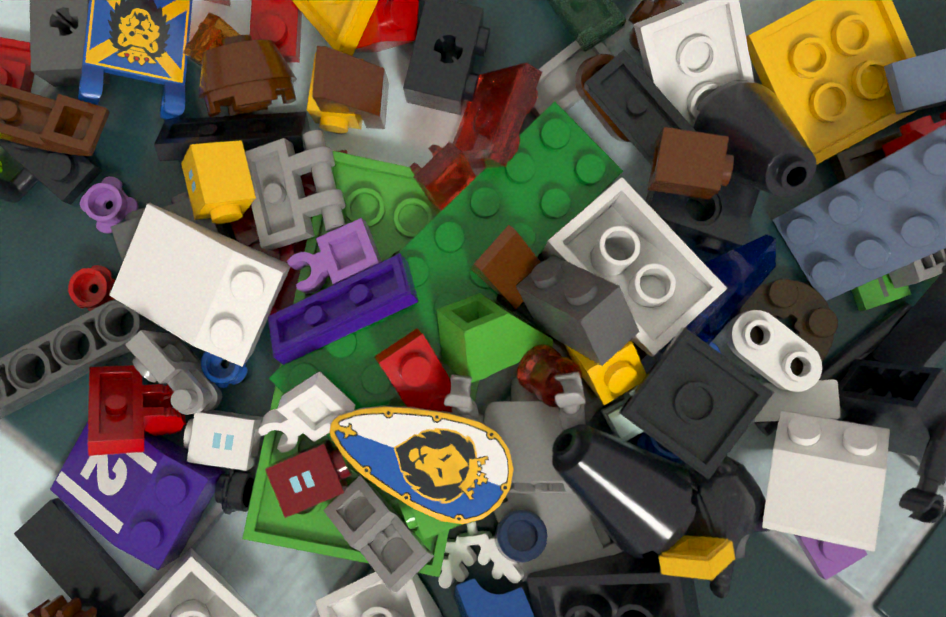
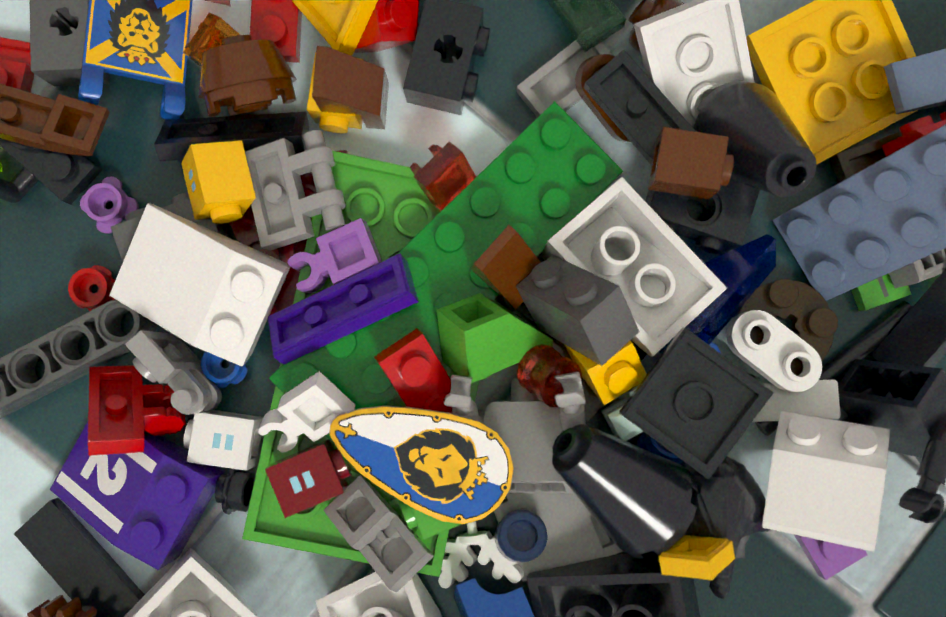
clear red plate [446,62,542,169] -> none

